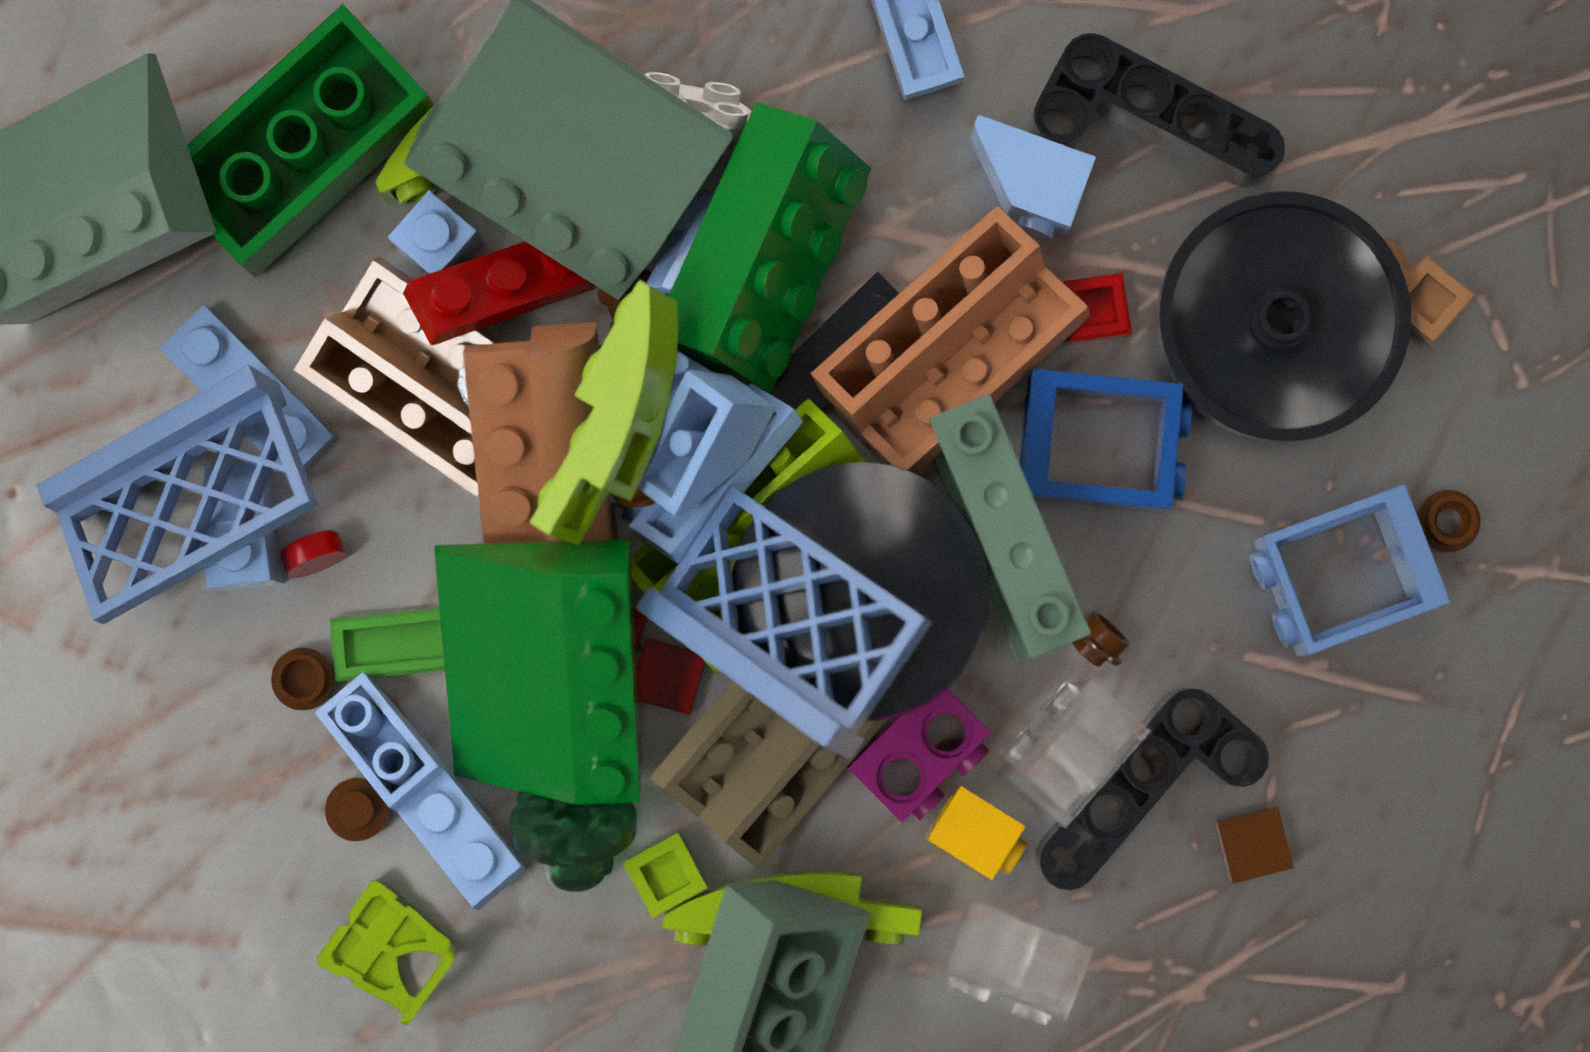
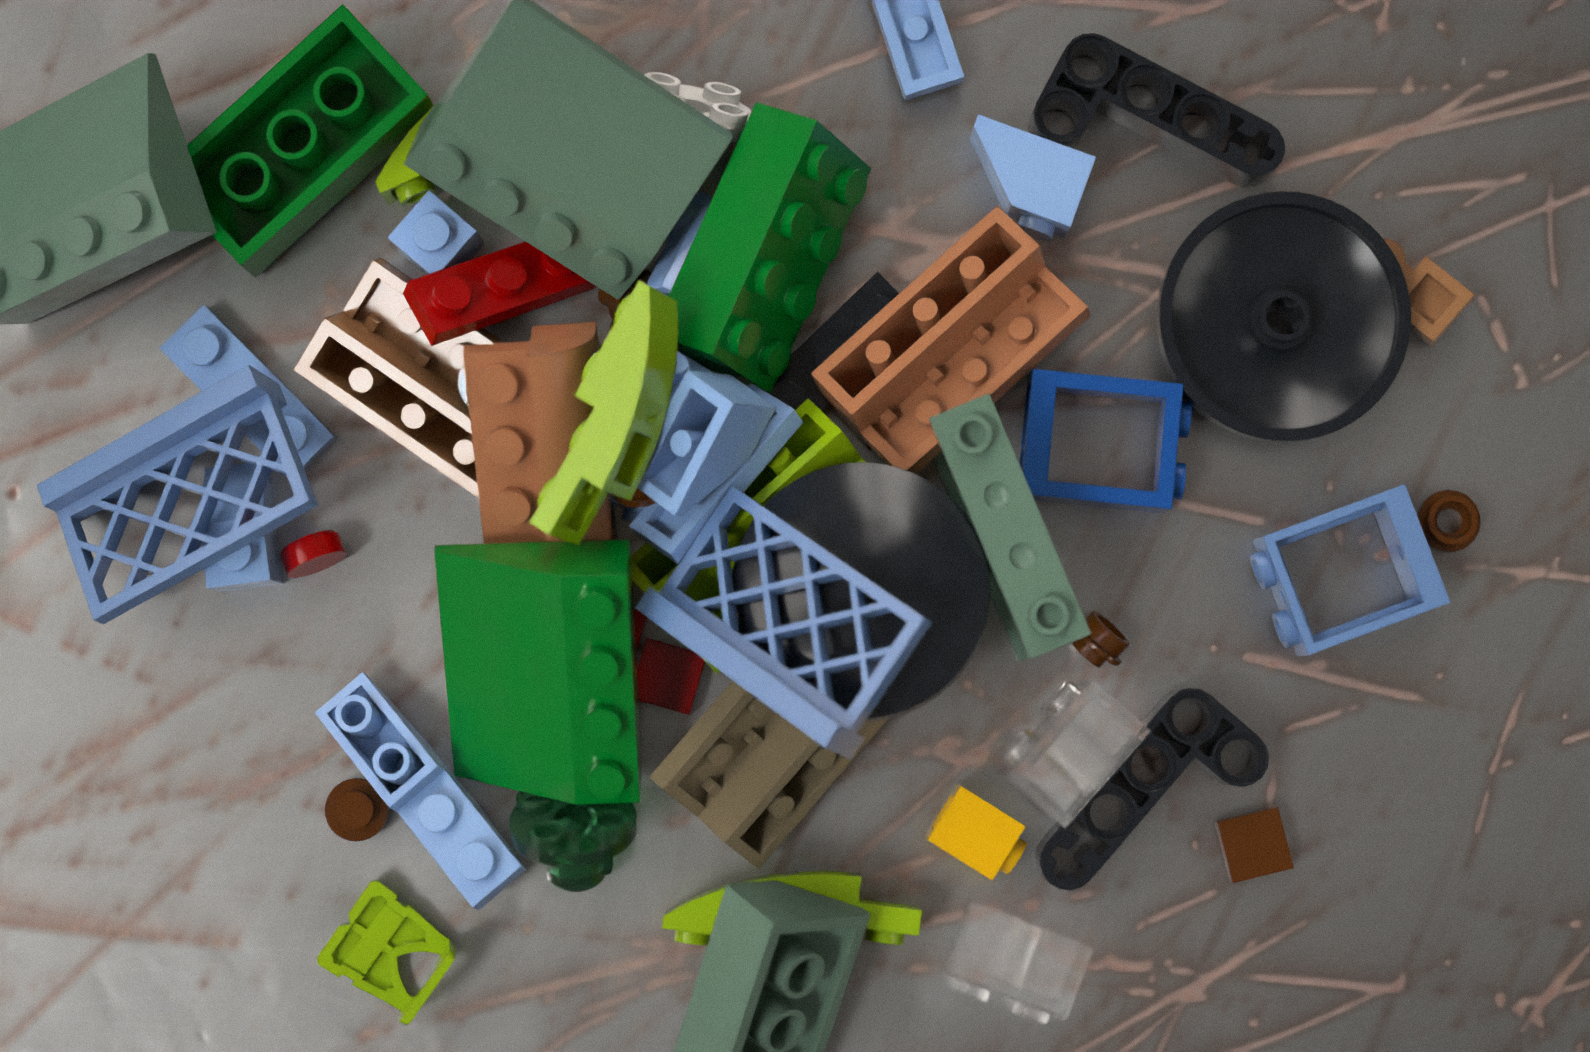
reddish brown plate [271,648,335,710] -> none
bright green tile [330,608,445,682] -> none
lime plate [622,832,708,918] -> none
magenta brick [847,688,992,822] -> none
red tile [1062,273,1132,345] -> none

